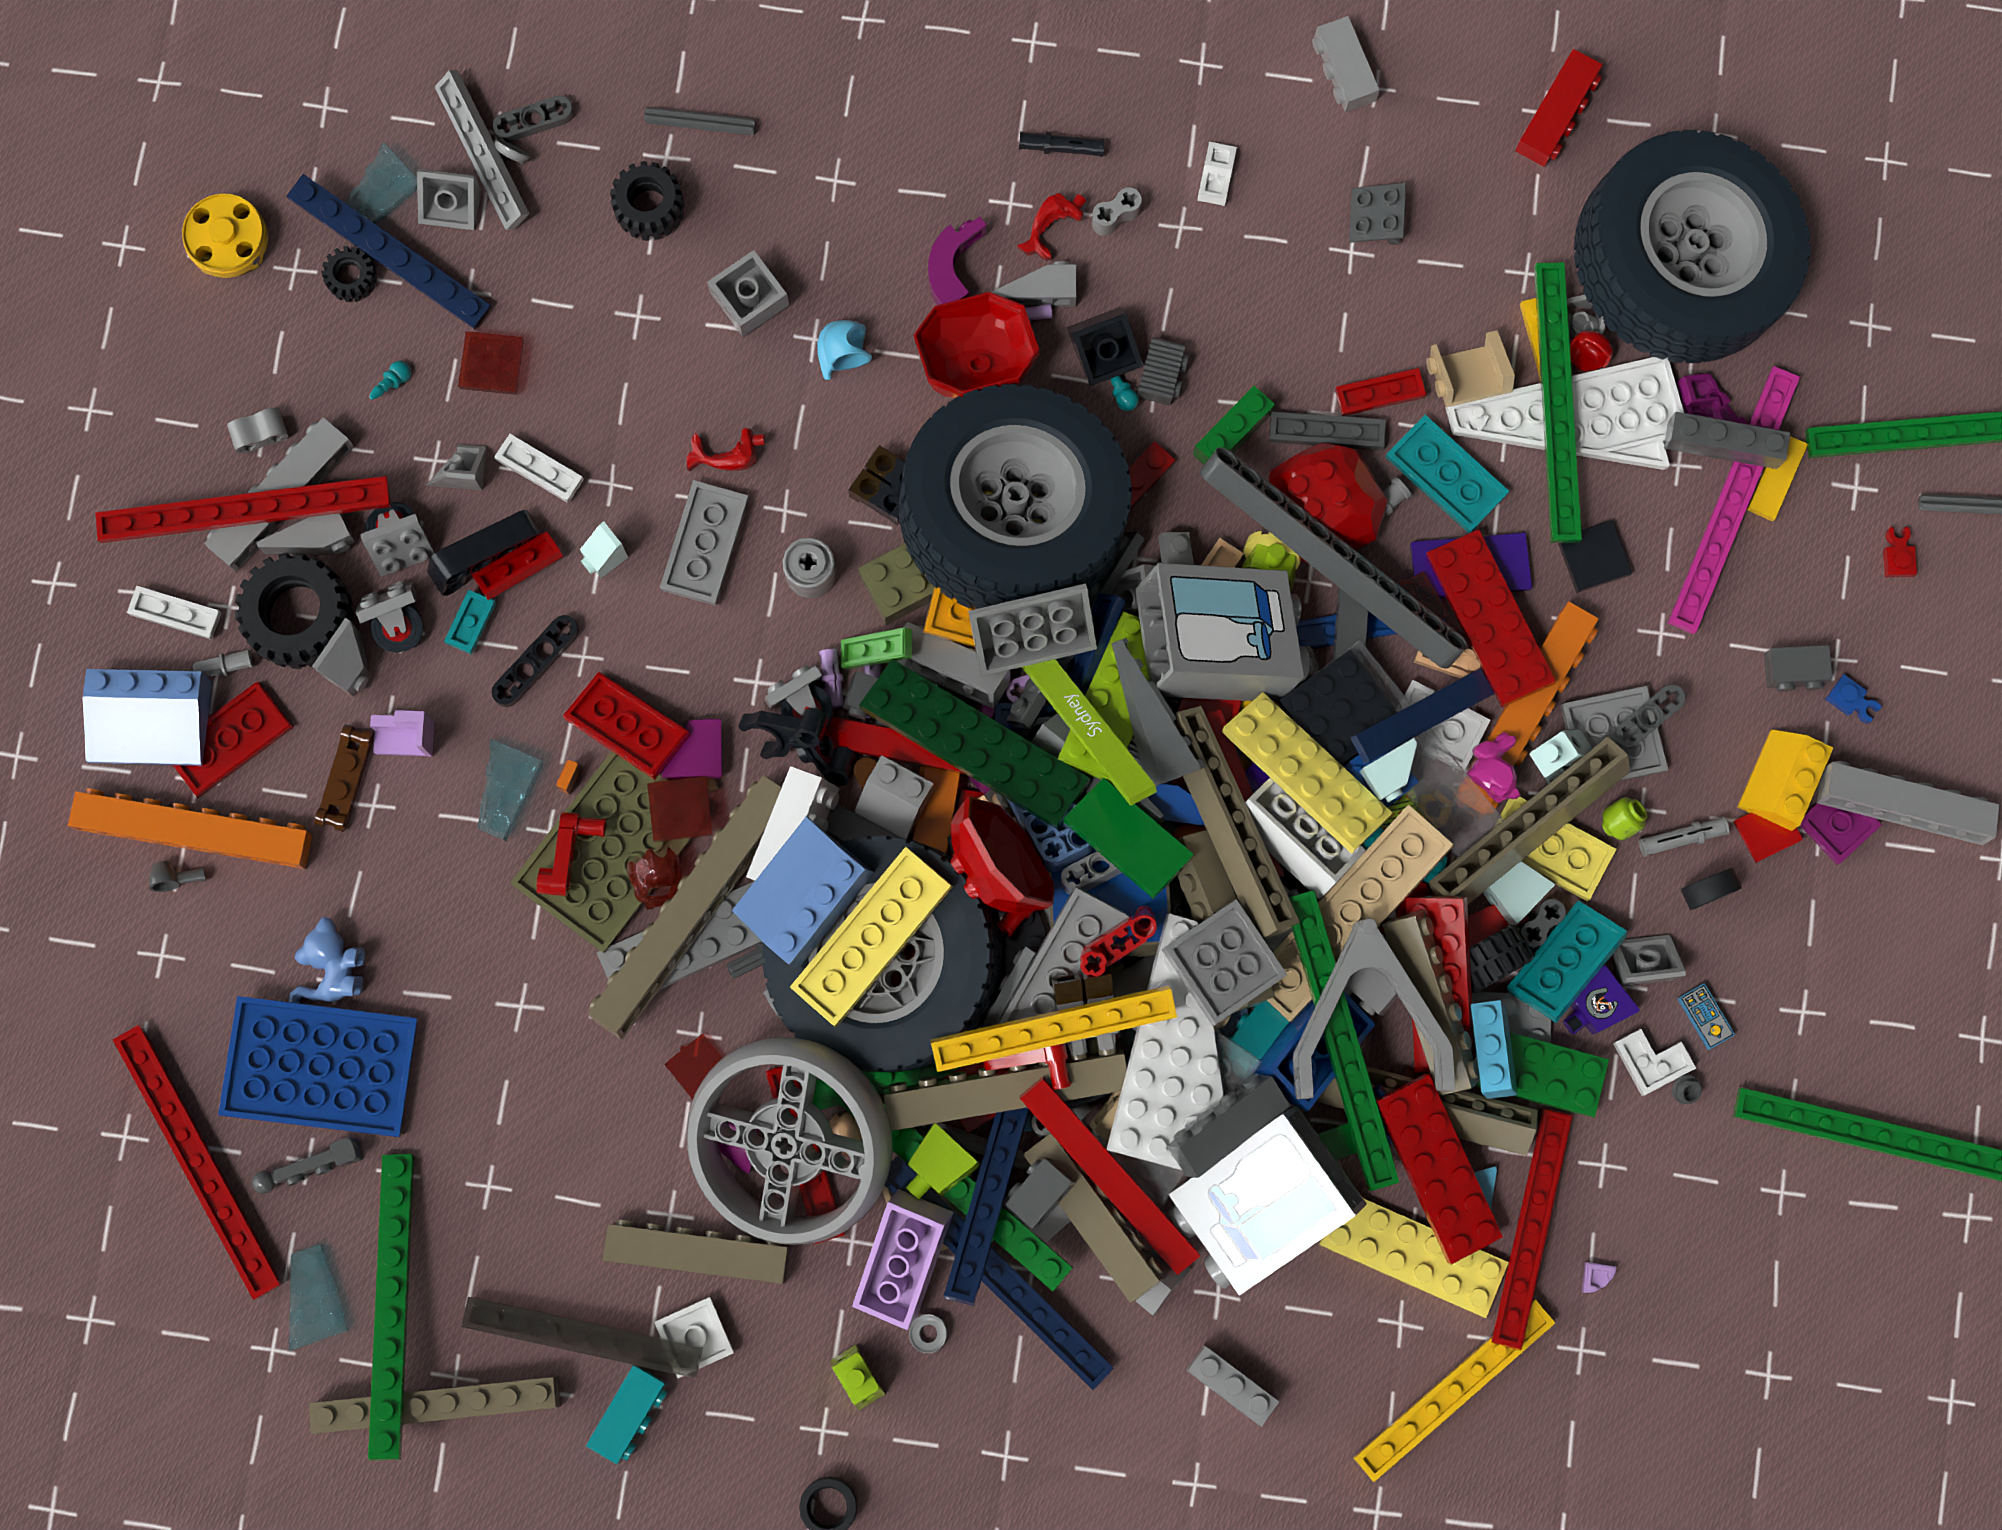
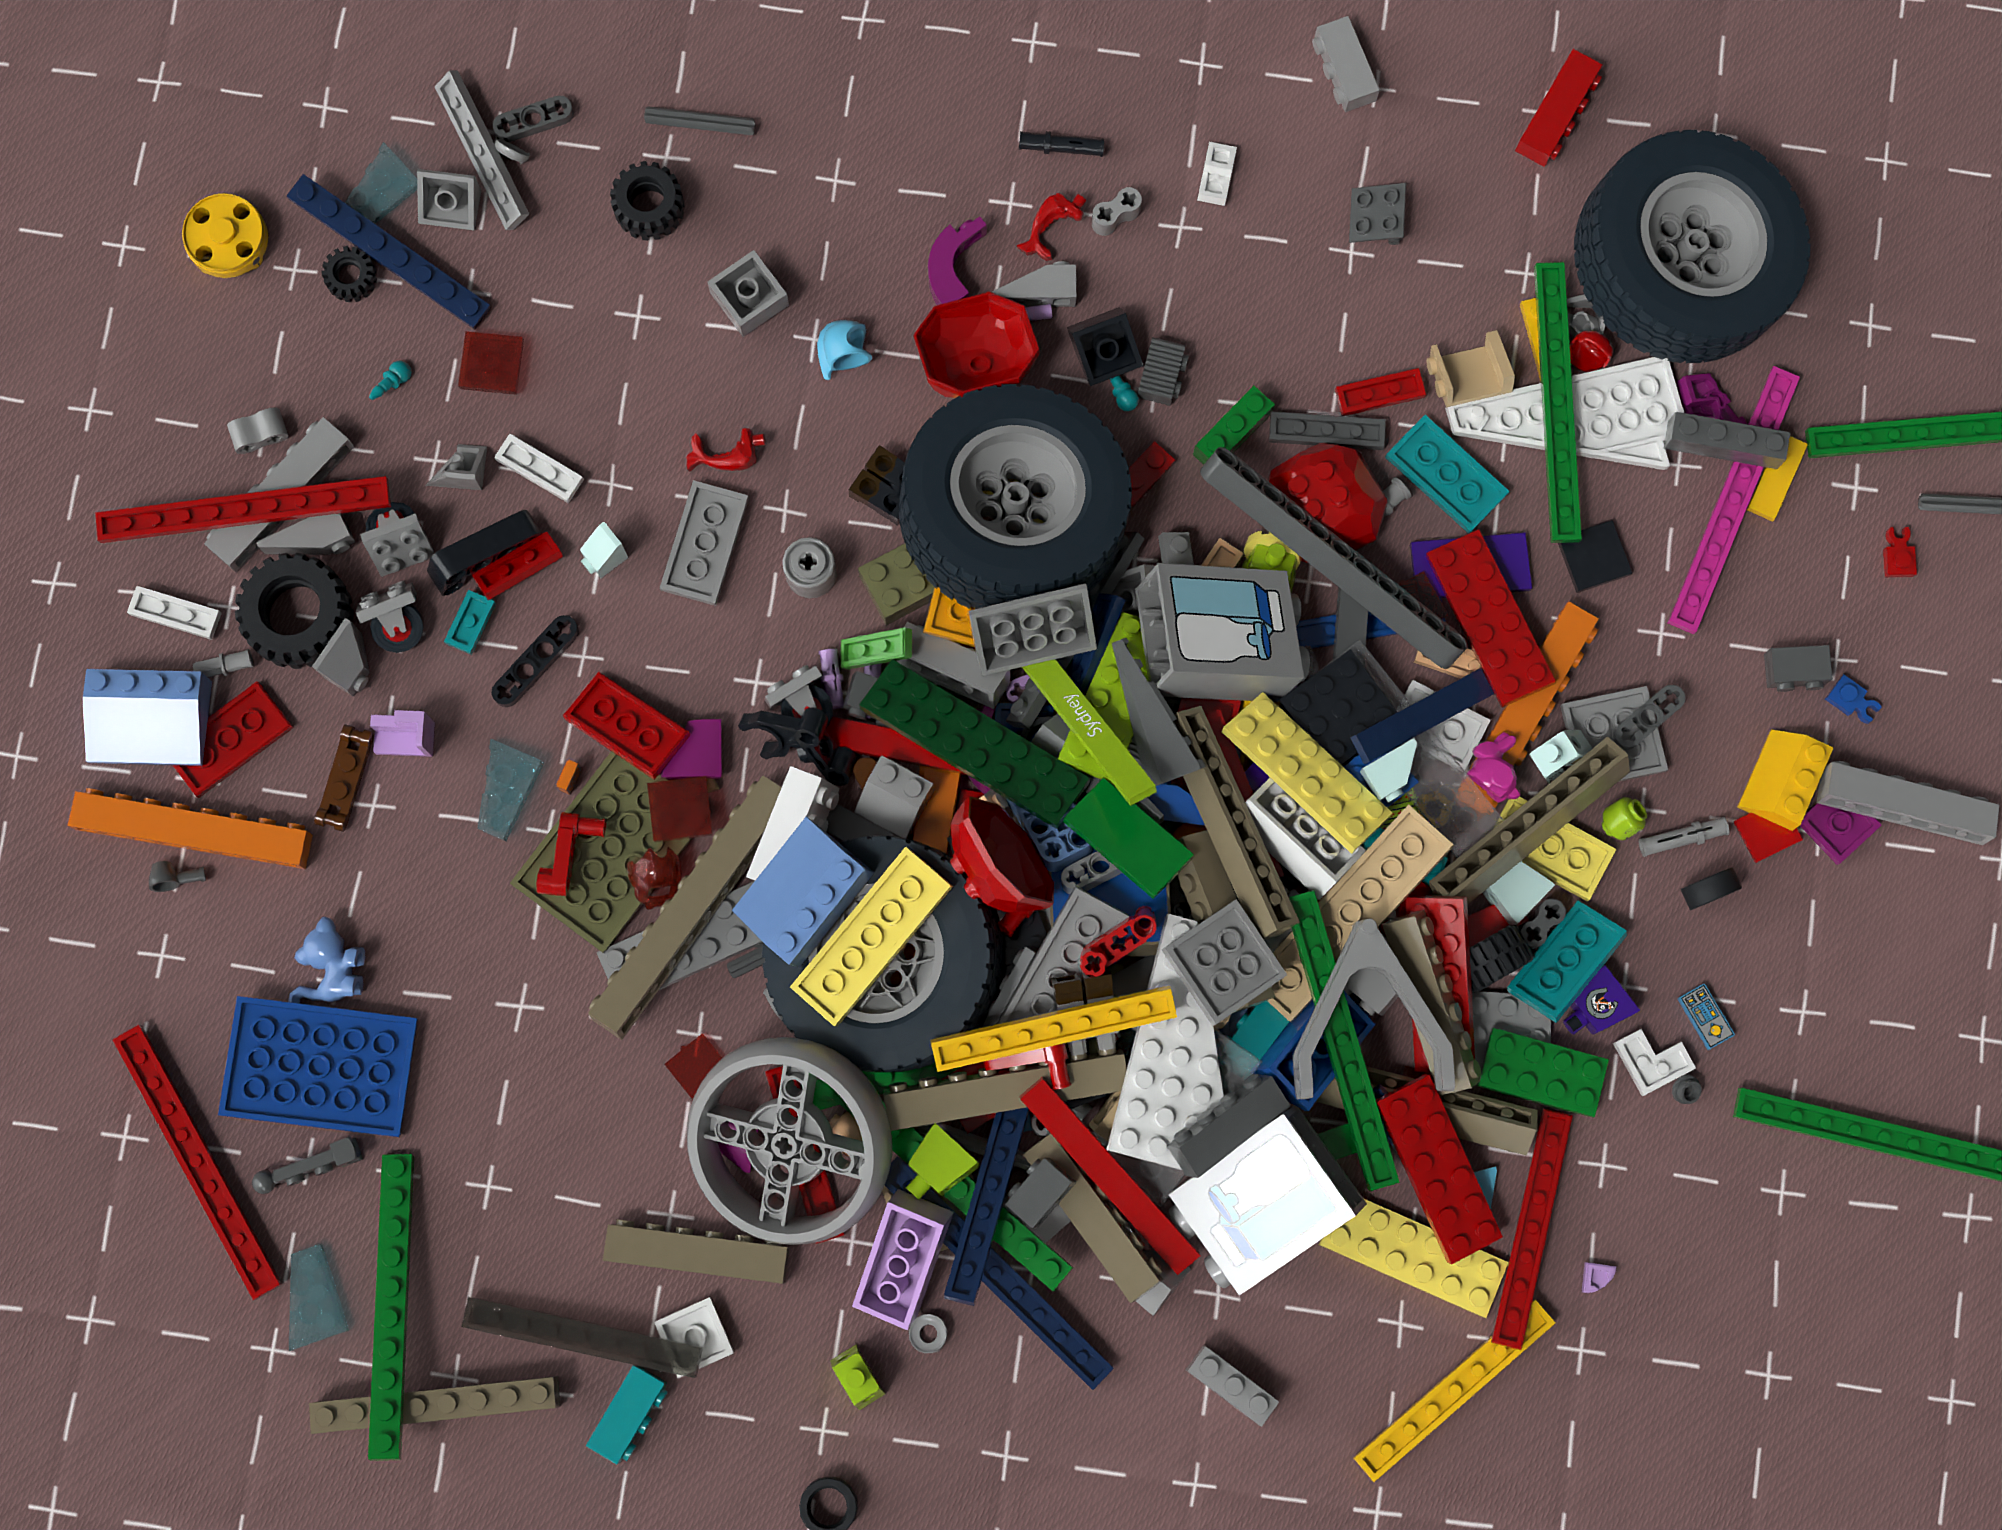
medium azure brick [1471,1000,1518,1099] -> none
light grey slope [1613,935,1686,986] -> none

